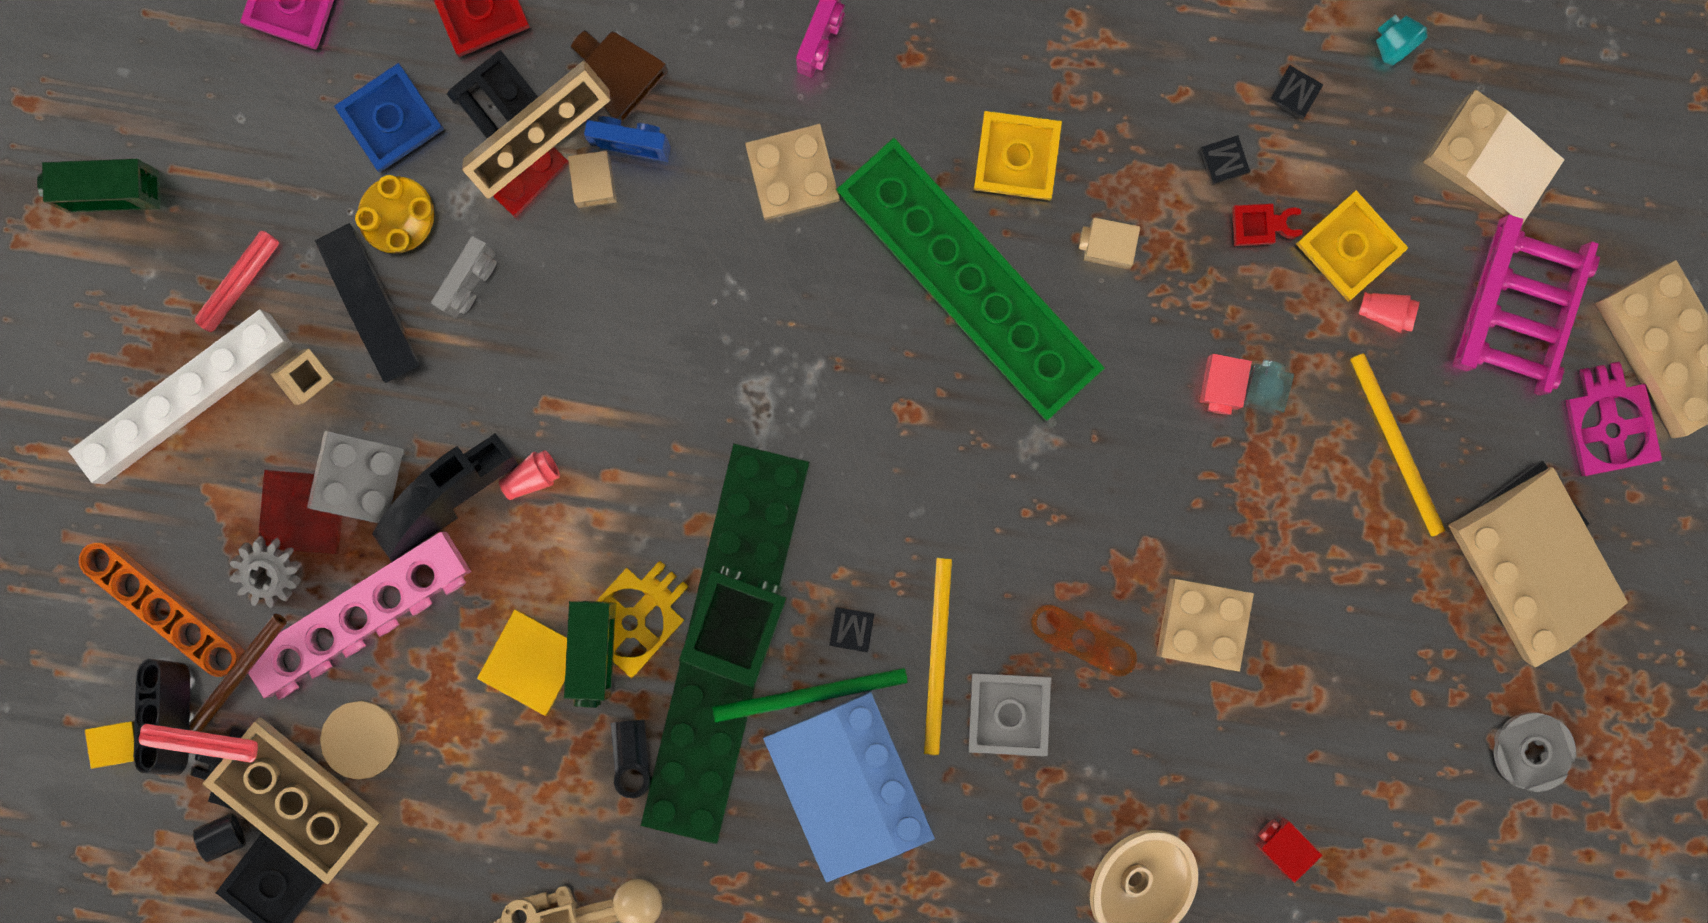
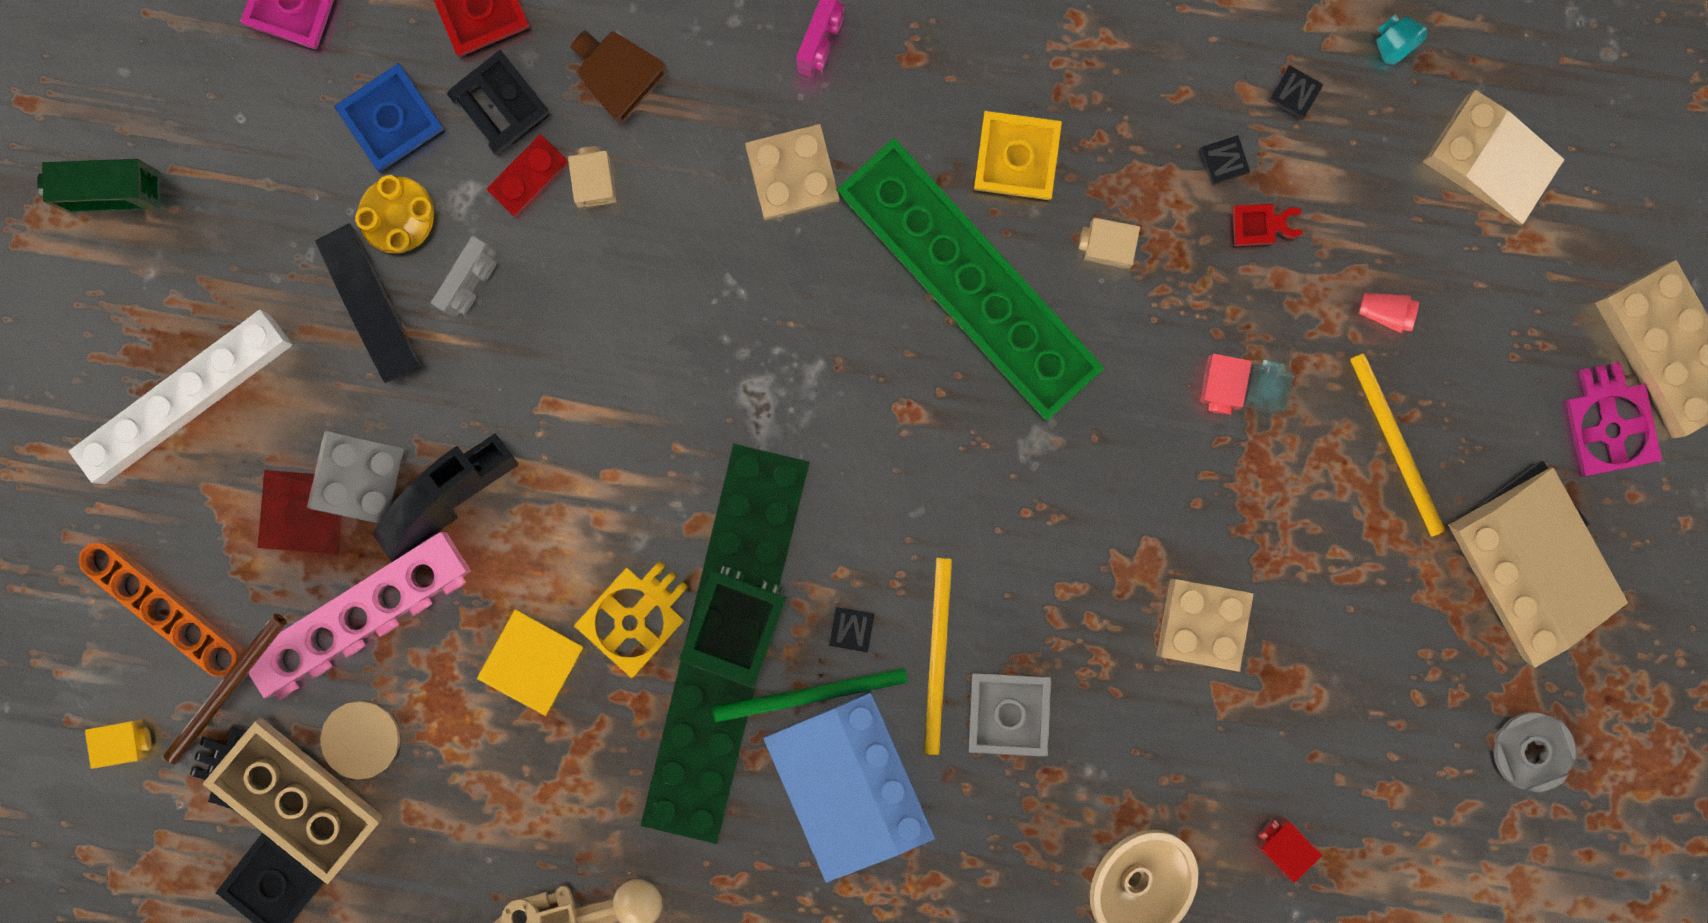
black beam [133,658,190,776] -> none
coral axle [139,724,258,763] -> none
black piece [193,813,251,862] -> none
coral axle [194,230,279,332] -> none
light grey gear [229,536,302,608] -> none
tan brick [270,348,334,405] -> none
tan brick [462,60,610,199] -> none
coral cone [499,450,560,500] -> none
dark green window [564,600,616,708] -> none
blue plate [584,116,671,162] -> none
black piece [611,720,652,799] -> none
clear orange beam [1028,604,1137,677] -> none
yellow plate [1296,190,1408,301] -> none
dark pink fence [1452,214,1600,396] -> none

